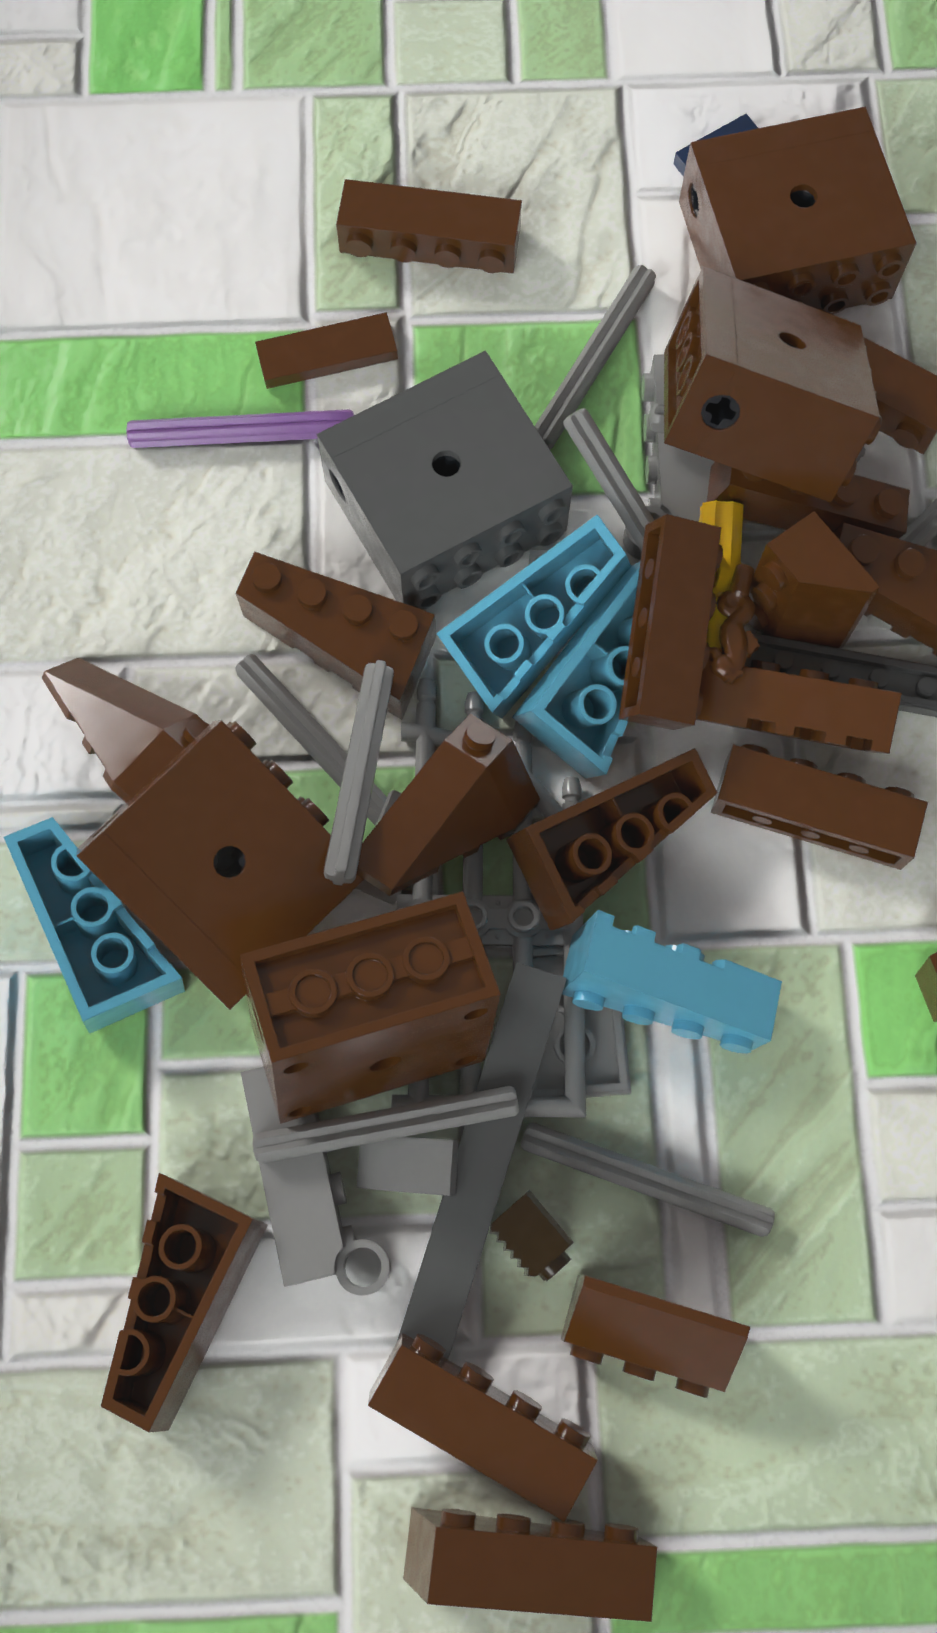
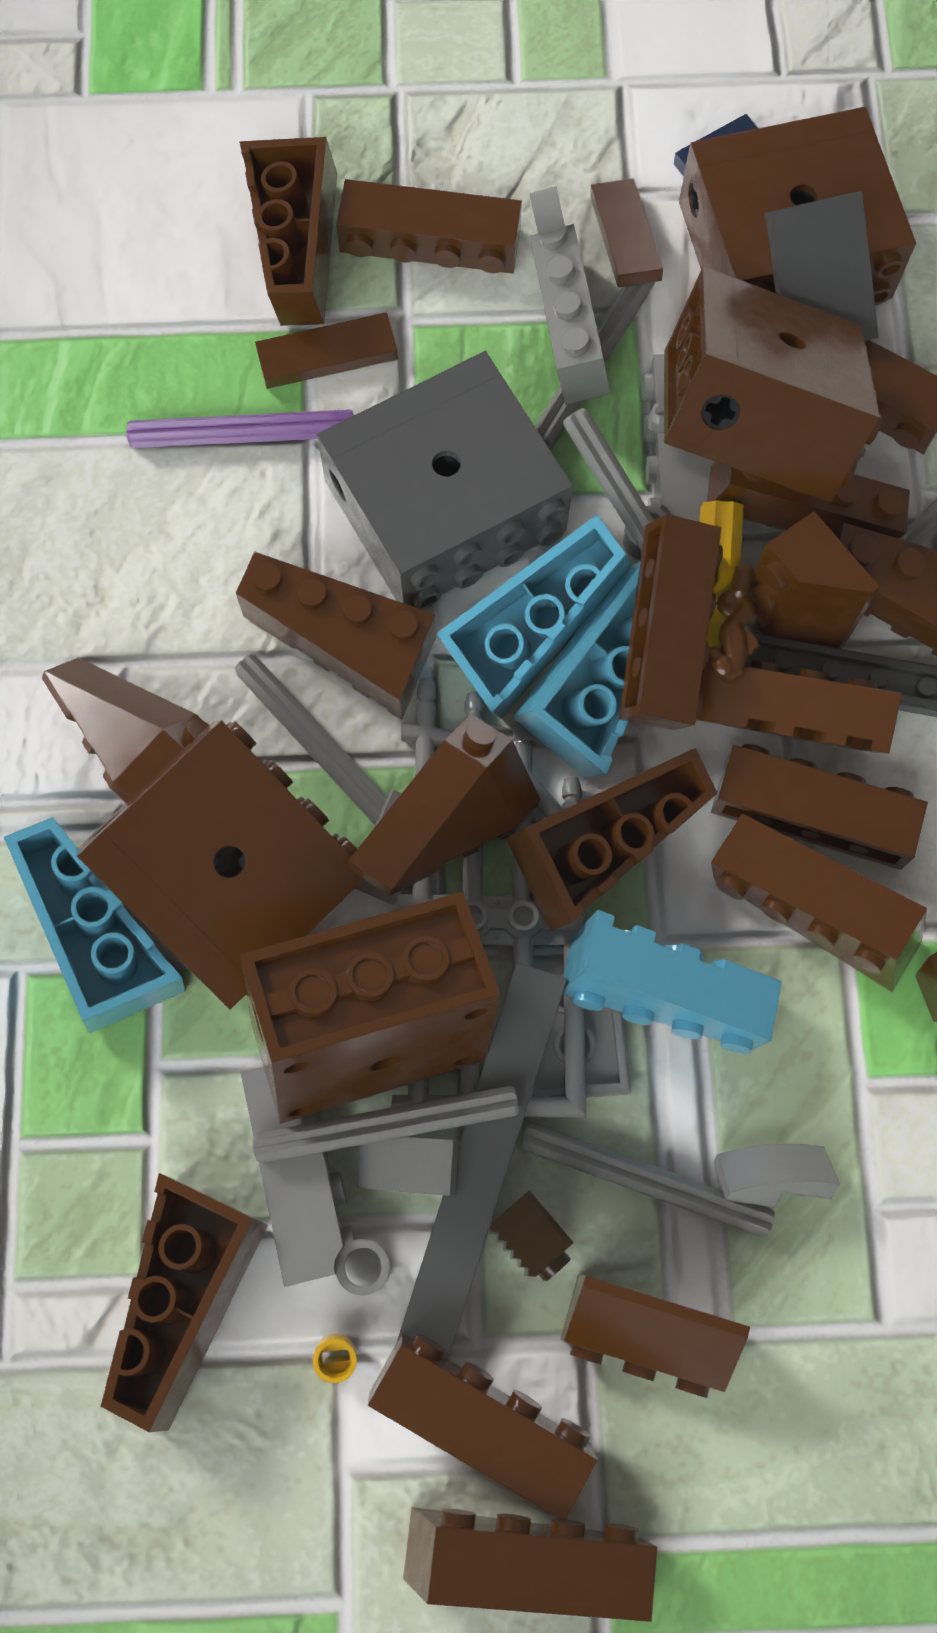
light grey axle [324,660,394,886] -> none
none -> reddish brown wedge [239,137,337,326]
none -> yellow hinge [313,1334,357,1383]
none -> light grey hinge [530,186,611,405]
none -> reddish brown tile [590,178,663,287]
none -> reddish brown wedge [711,814,928,992]
none -> light grey slope [713,1144,840,1207]
none -> dark grey tile [765,191,879,341]

